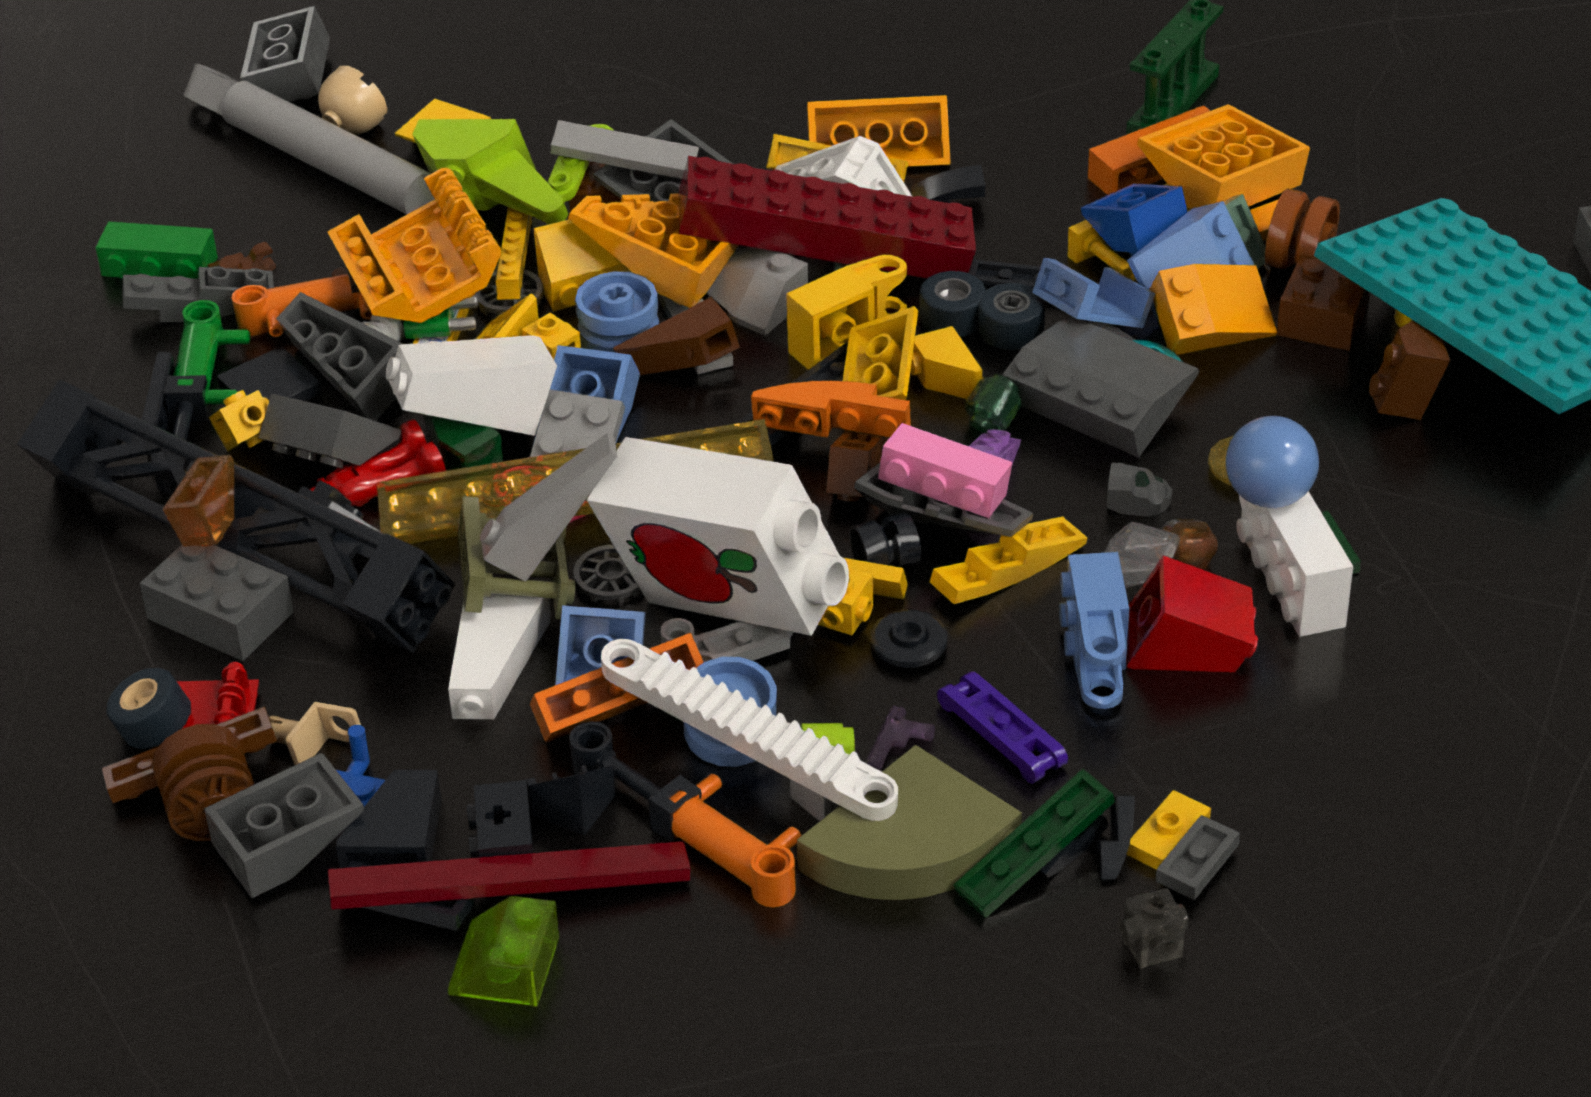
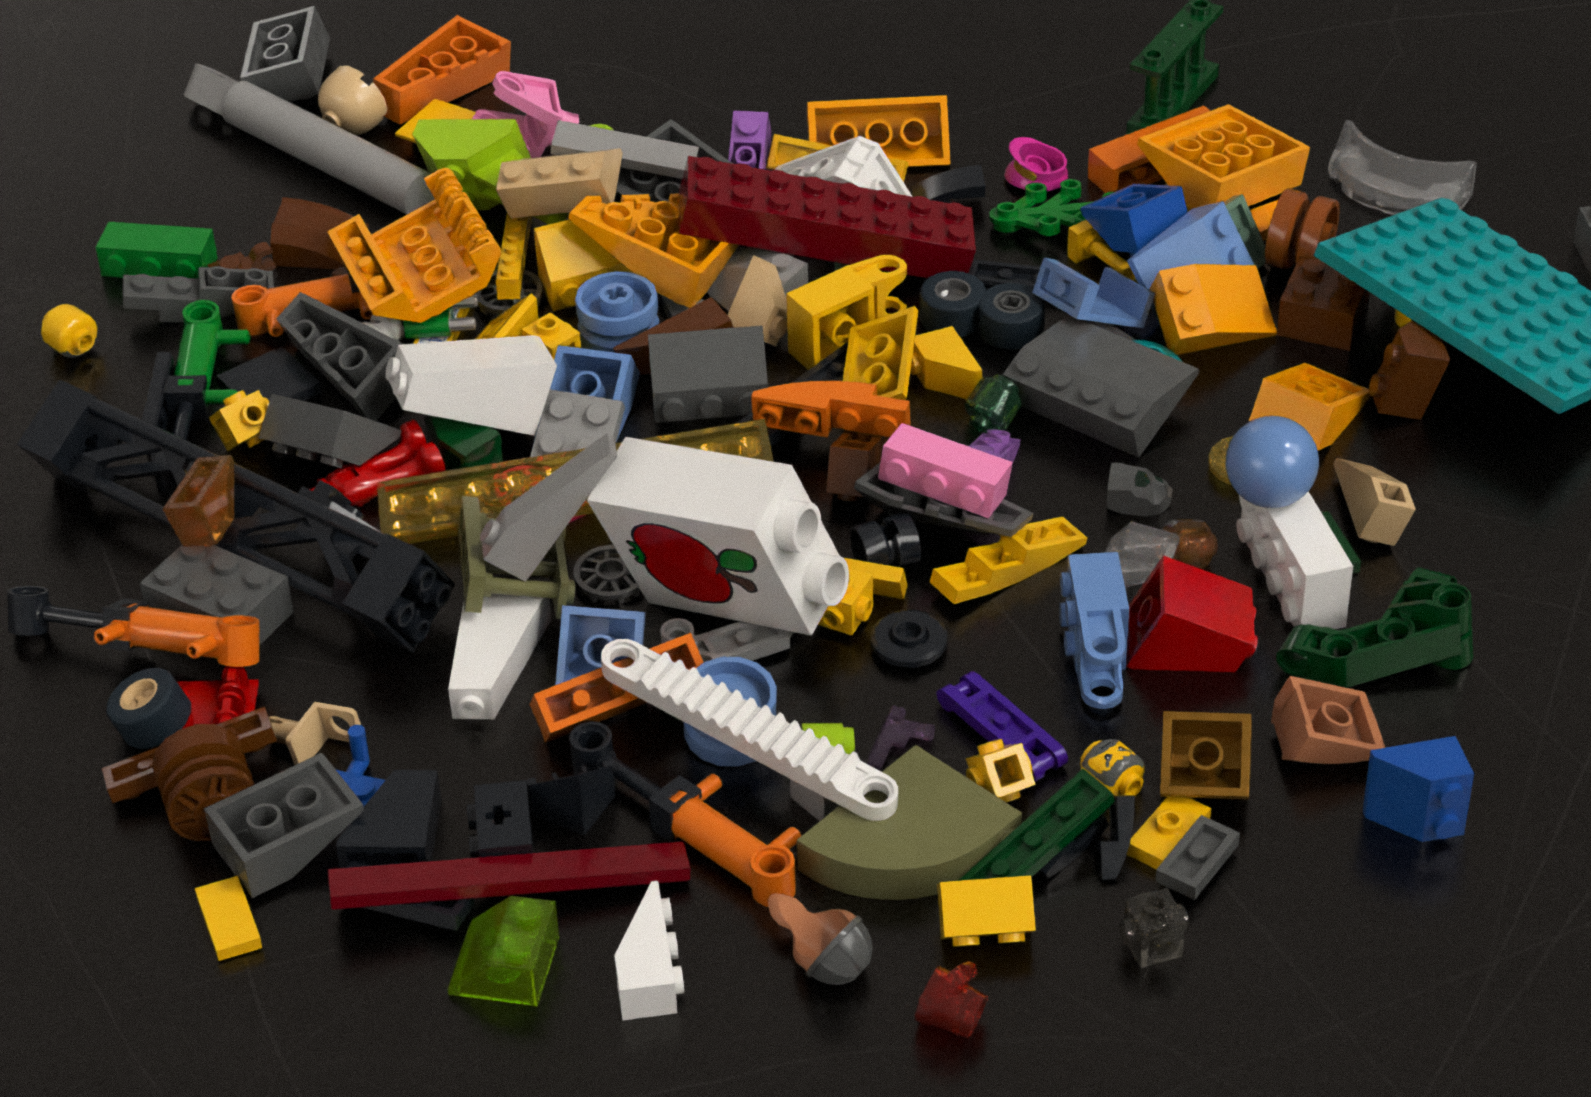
none -> orange piece [7,586,260,667]
none -> yellow head [41,304,98,358]
none -> yellow tile [194,876,262,961]
none -> reddish brown slope [270,197,369,269]
none -> orange wedge [373,15,511,125]
none -> bright pink piece [472,71,579,158]
none -> tan slope [496,148,623,219]
none -> white slope [614,881,684,1021]
none -> dark grey slope [648,325,768,423]
none -> tan slope [727,255,787,346]
none -> medium lavender slope [728,111,772,170]
none -> piece [768,893,872,985]
none -> clear red piece [914,960,988,1038]
none -> yellow brick [937,876,1036,947]
none -> yellow brick [966,739,1036,802]
none -> green plant [989,179,1114,236]
none -> dark pink piece [1004,137,1068,192]
none -> head [1080,739,1145,796]
none -> pearl gold slope [1160,711,1252,799]
none -> light orange slope [1249,363,1371,451]
none -> nougat slope [1271,676,1386,764]
none -> dark green connector [1276,567,1473,688]
none -> clear windscreen [1328,120,1477,215]
none -> tan slope [1333,458,1416,546]
none -> blue slope [1362,736,1474,842]

